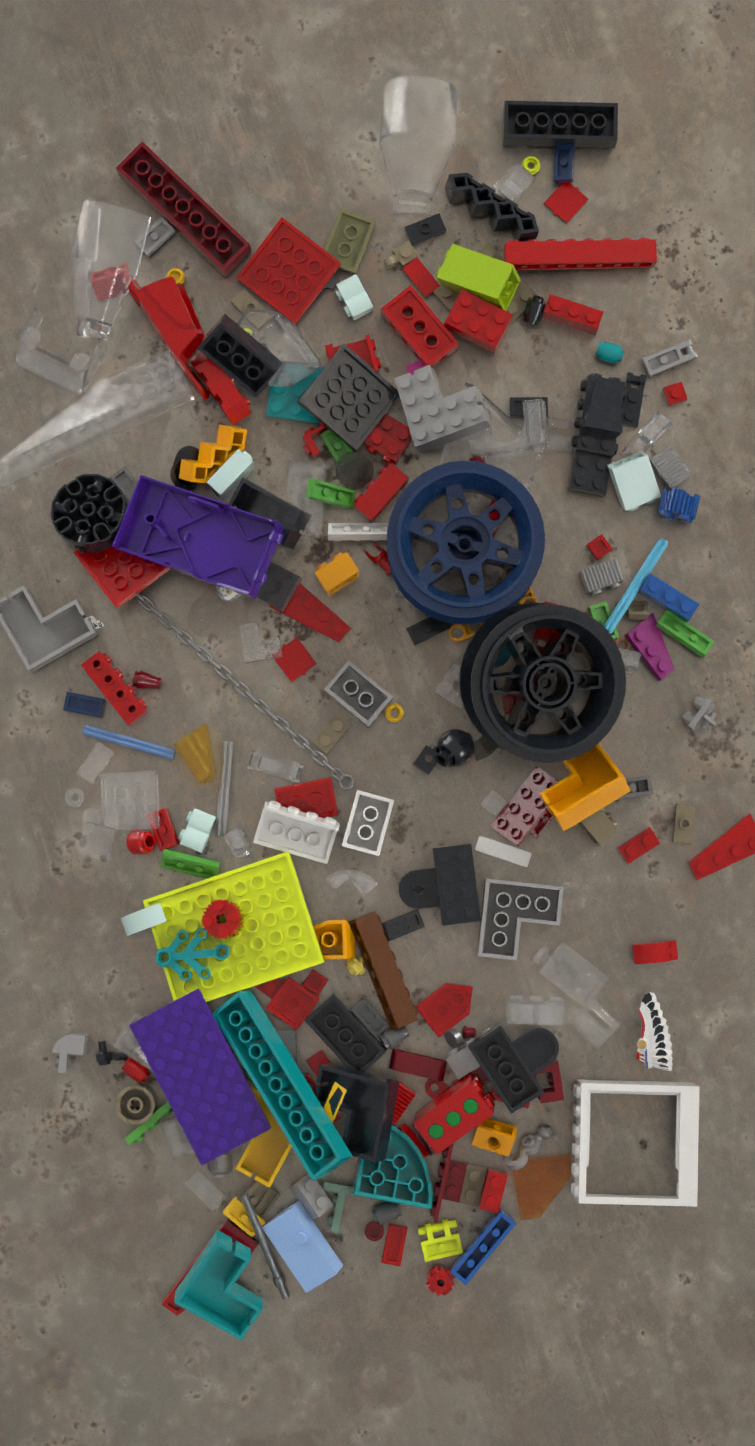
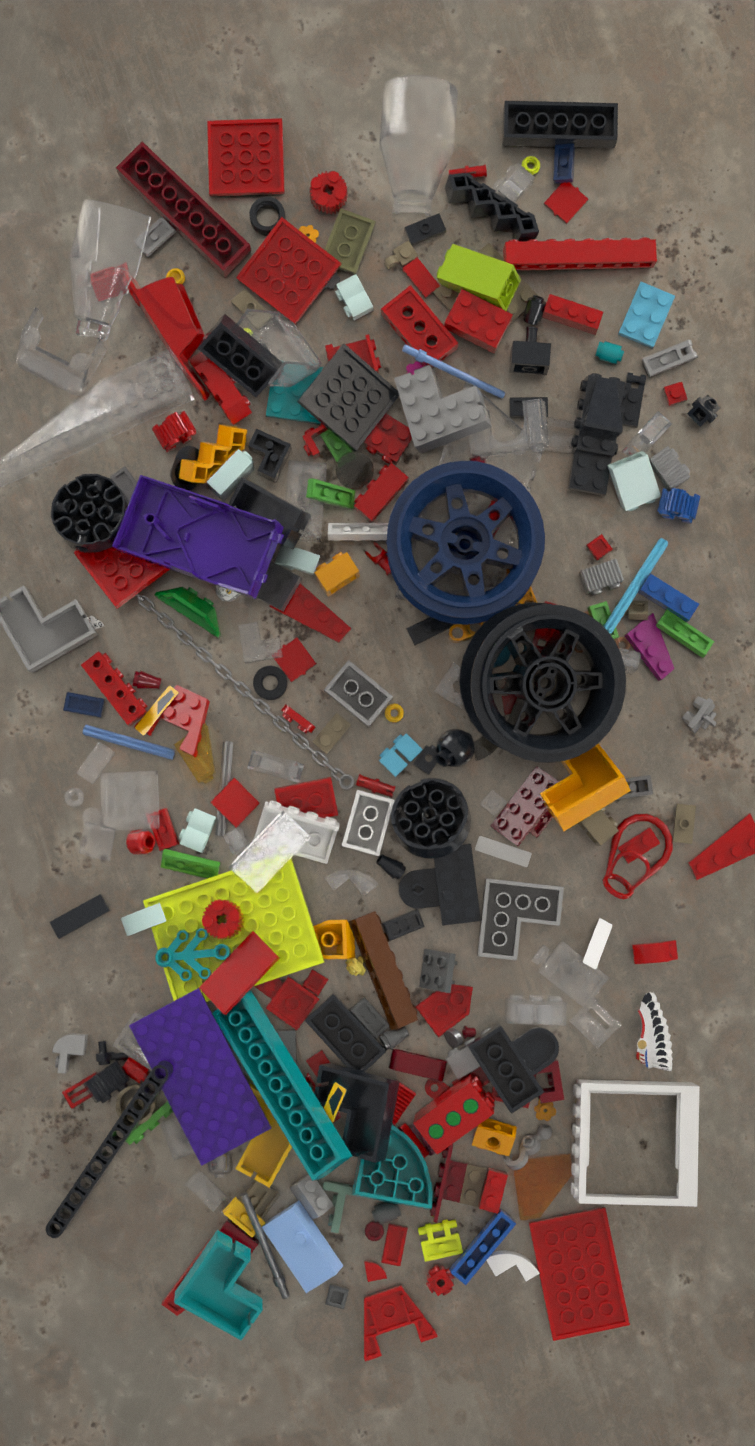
none -> black beam [46,1061,173,1238]
none -> black tile [50,894,110,939]
none -> red tile [62,1072,97,1109]
none -> black brick [83,1061,130,1104]
none -> wing [134,685,210,758]
none -> yellow sticker [135,686,179,735]
none -> red brick [152,411,196,453]
none -> green wedge [154,587,221,639]
none -> red tile [199,931,280,1015]
none -> red plate [207,118,285,196]
none -> red piece [210,778,260,828]
none -> clear plate [229,811,311,893]
none -> black brick [248,429,292,483]
none -> black tyre [249,197,285,235]
none -> black tyre [253,665,288,700]
none -> light aqua brick [274,545,320,575]
none -> red plate [281,704,316,734]
none -> light orange plant [299,225,319,243]
none -> red brick [310,171,348,215]
none -> dark grey tile [325,1284,349,1309]
none -> red pin [355,774,396,798]
none -> red tile [364,1261,387,1282]
none -> red wing [364,1285,438,1362]
none -> black cone [376,854,406,880]
none -> medium azure piece [379,733,423,778]
none -> black brick [391,778,471,859]
none -> medium blue bar [402,344,505,399]
none -> dark grey plate [419,949,458,993]
none -> red pin [448,164,487,178]
none -> white brick [486,1250,540,1281]
none -> black brick [509,327,551,375]
none -> red plate [528,1207,630,1341]
none -> light orange plant [534,1100,556,1121]
none -> white sticker [583,918,612,969]
none -> red animal [602,814,673,899]
none -> medium azure plate [618,281,675,349]
none -> black brick [687,395,721,427]

